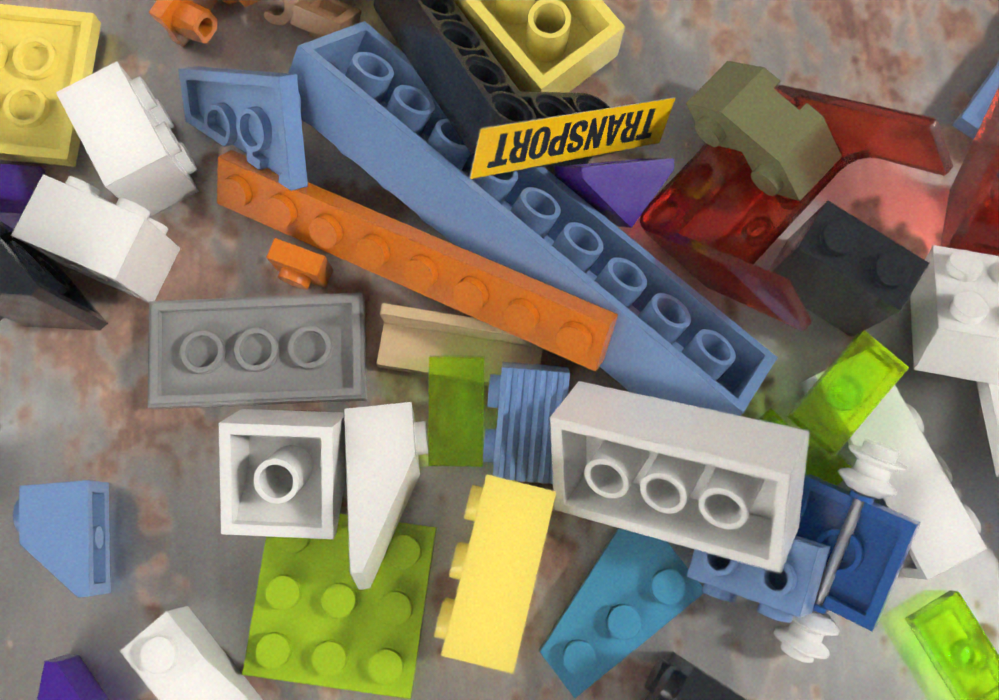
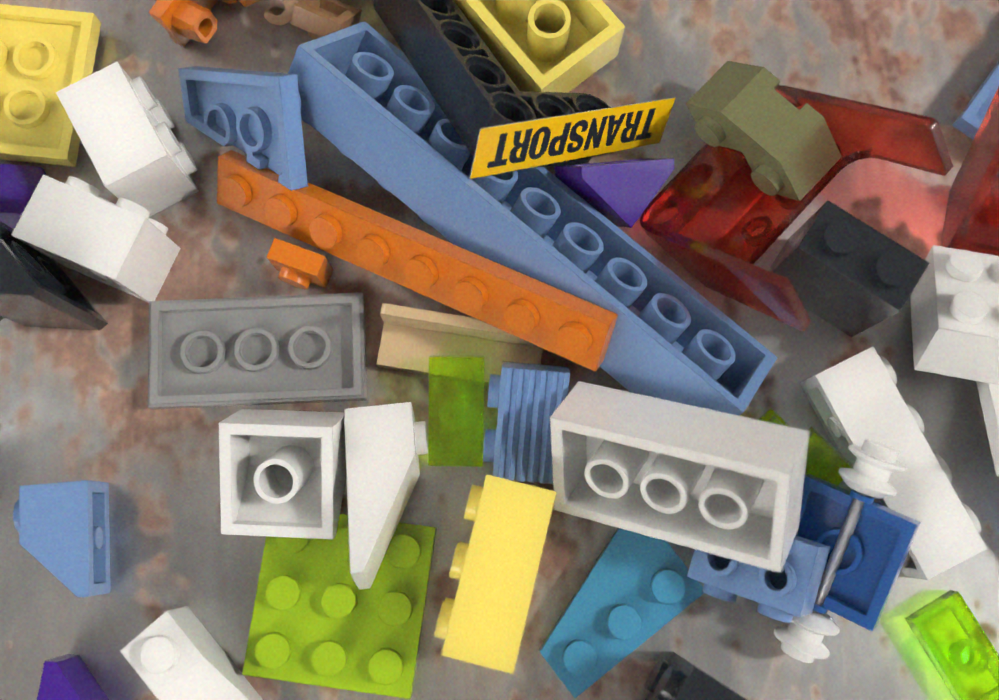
clear neon green plate [787,330,909,454] -> none

